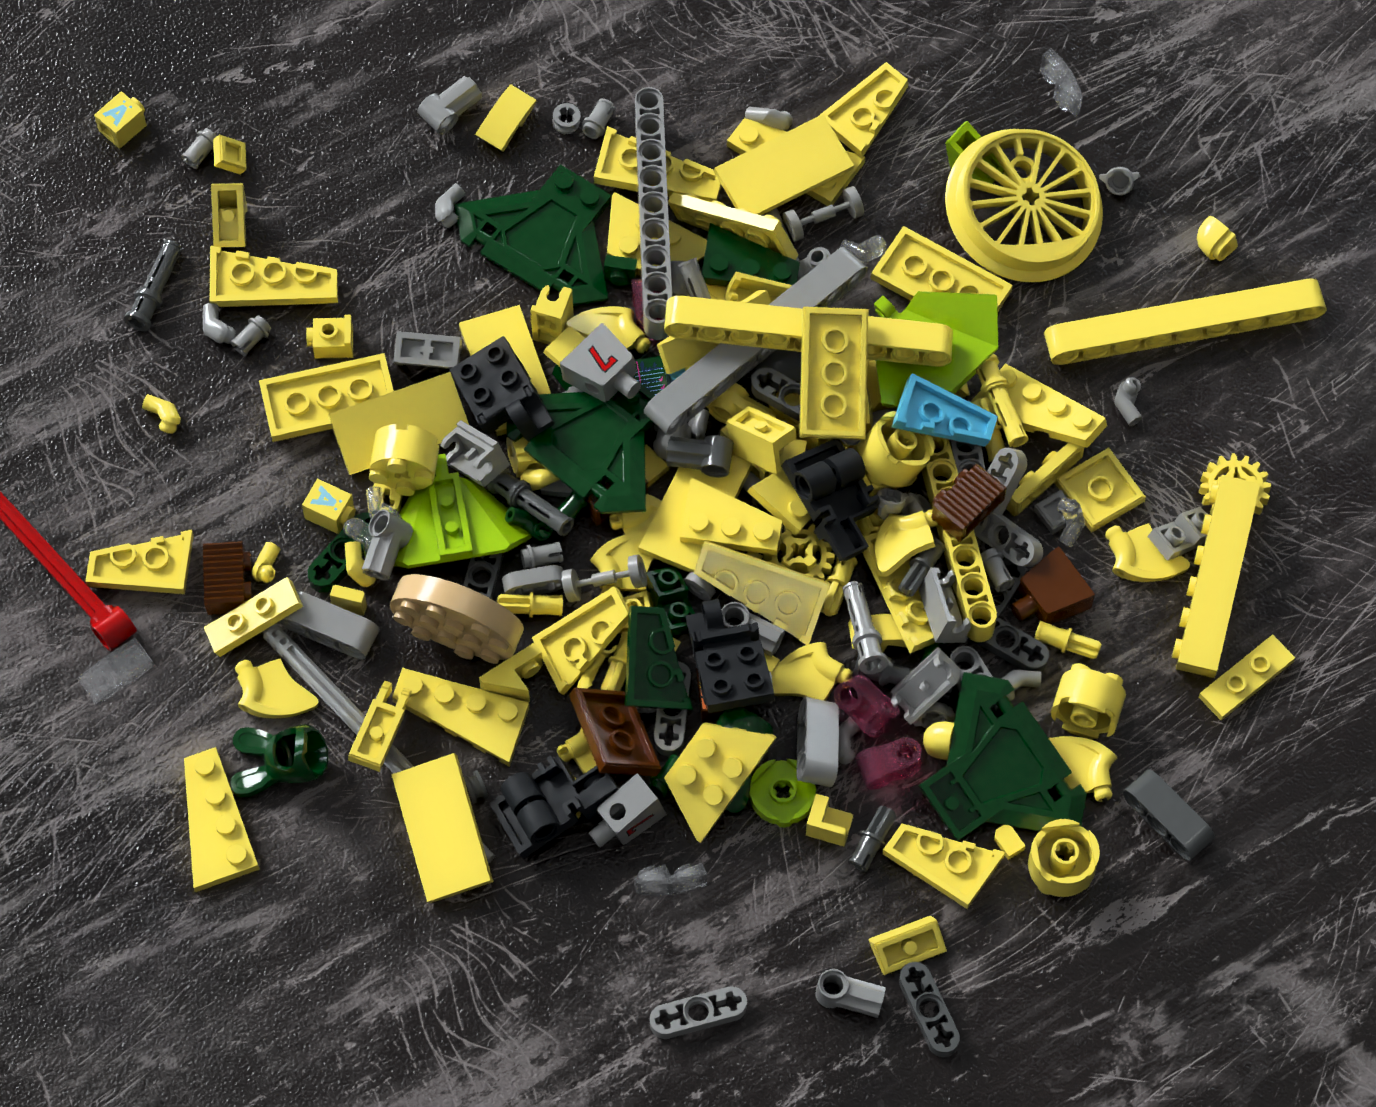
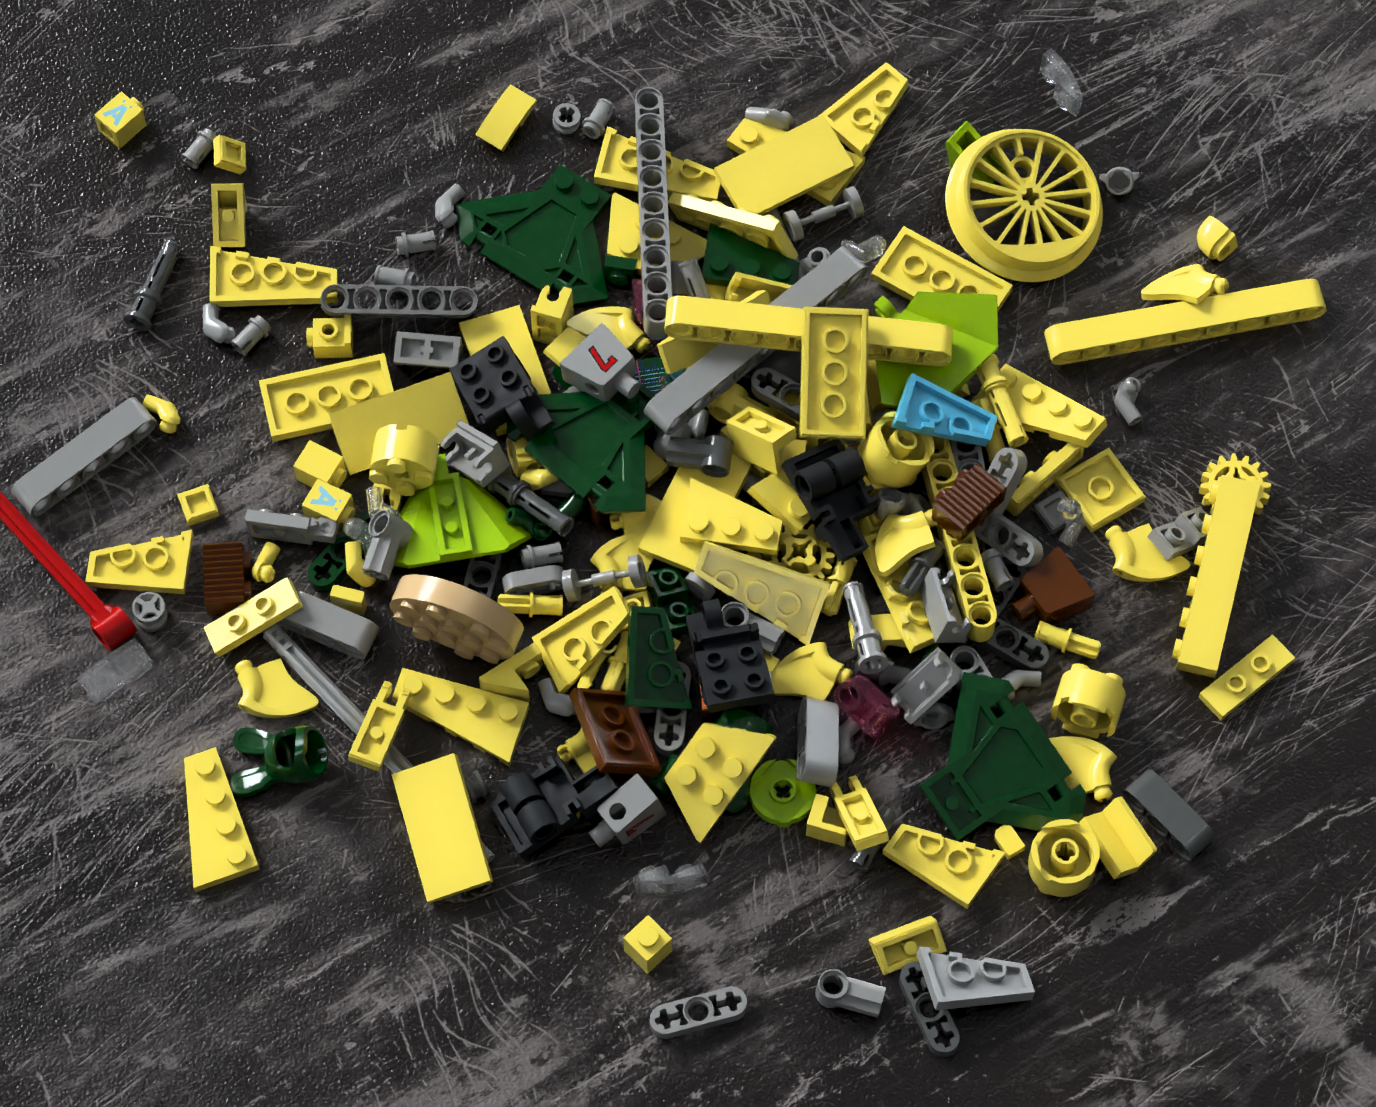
light grey piece [417,76,482,135] -> none
clear pink piece [855,737,922,790] -> none
light yellow piece [923,721,954,760] -> none
none -> light grey beam [11,397,157,517]
none -> light grey wheel [132,592,168,632]
none -> light yellow tile [177,484,219,526]
none -> light grey hinge [244,509,339,545]
none -> light yellow brick [293,440,347,488]
none -> light grey beam [320,284,478,319]
none -> light grey pin [374,265,416,286]
none -> light grey pin [395,230,436,258]
none -> light grey arm [538,678,576,717]
none -> light yellow brick [623,915,672,974]
none -> light yellow hinge [829,775,889,851]
none -> light grey wing [916,946,1035,1010]
none -> light yellow panel [1079,796,1157,879]
none -> light yellow arm [1141,264,1229,304]

